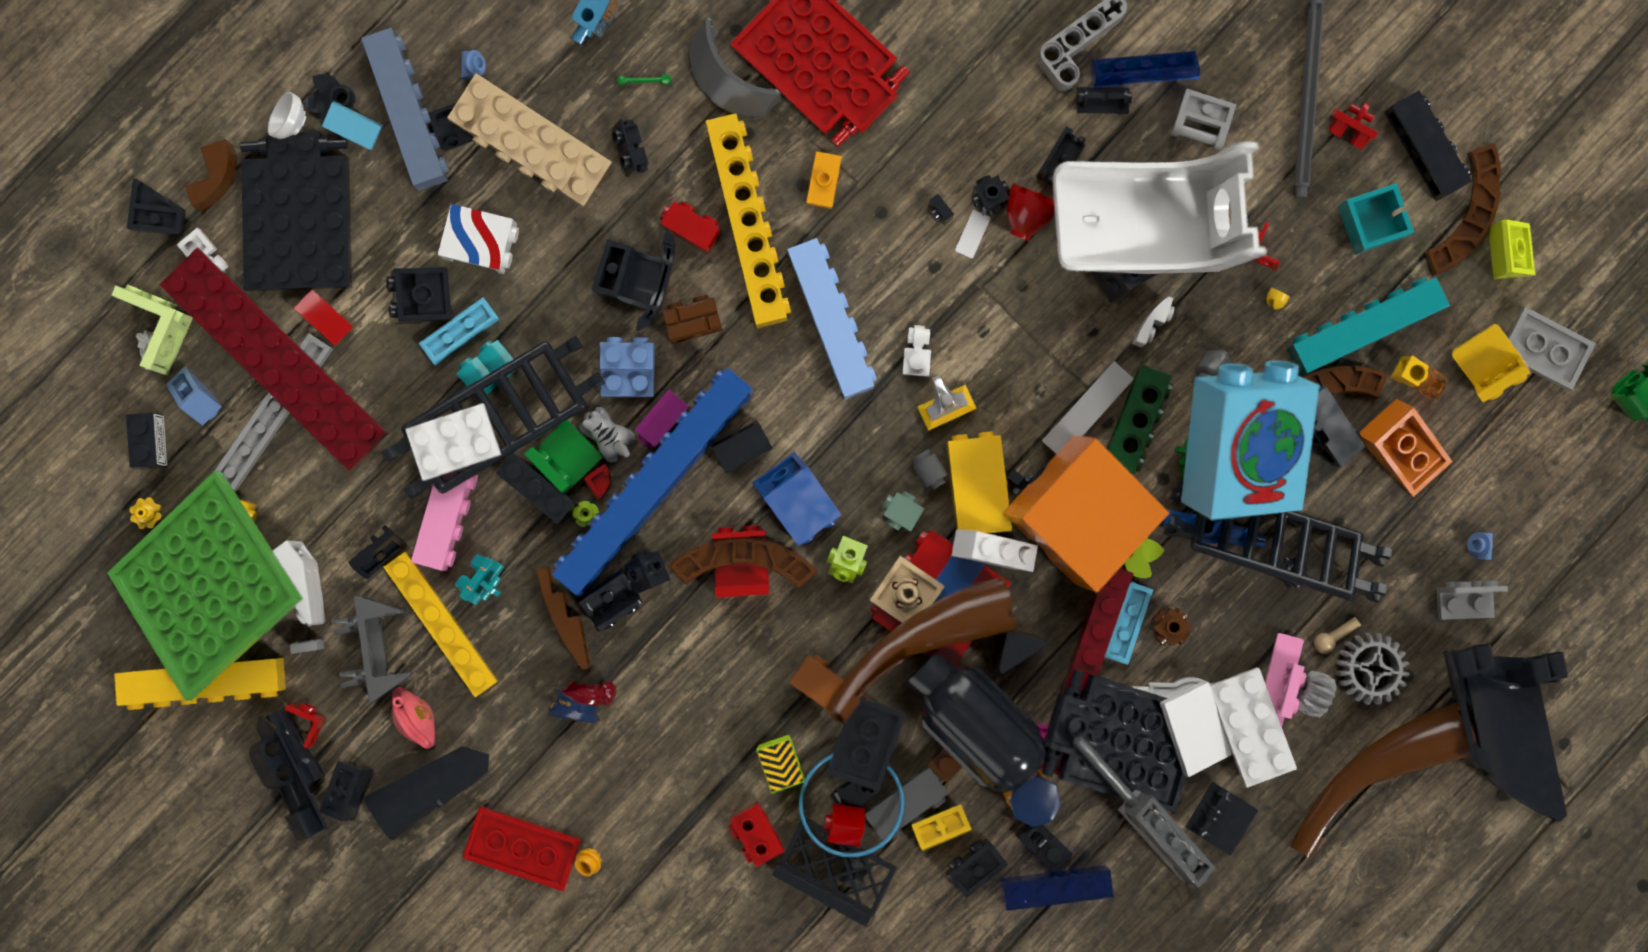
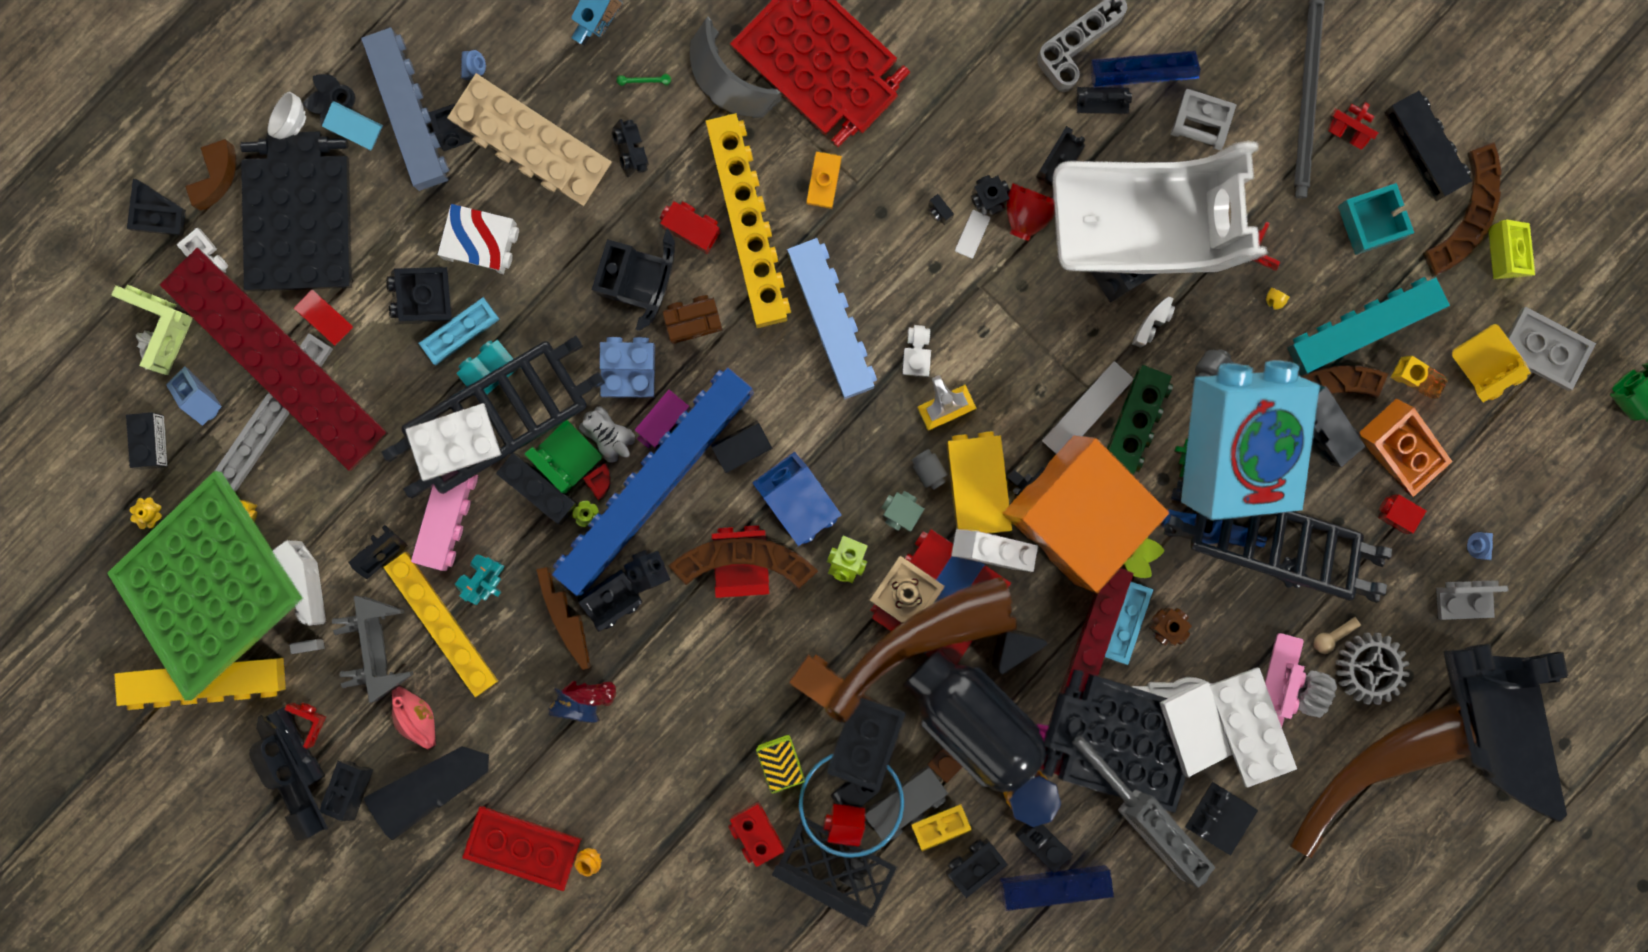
none -> red brick [1378,494,1426,534]

